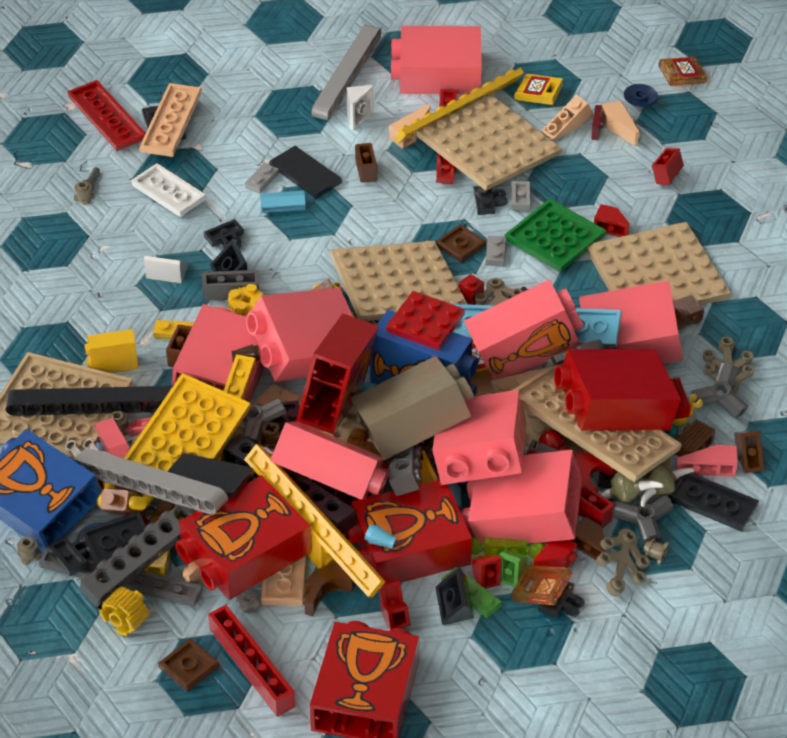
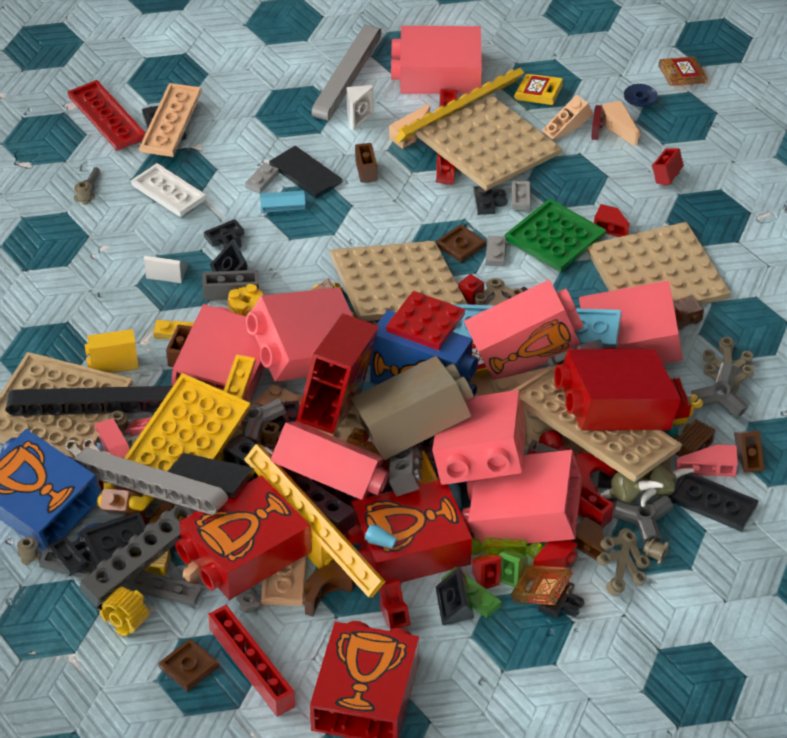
dark brown cone [231,344,260,362] -> none

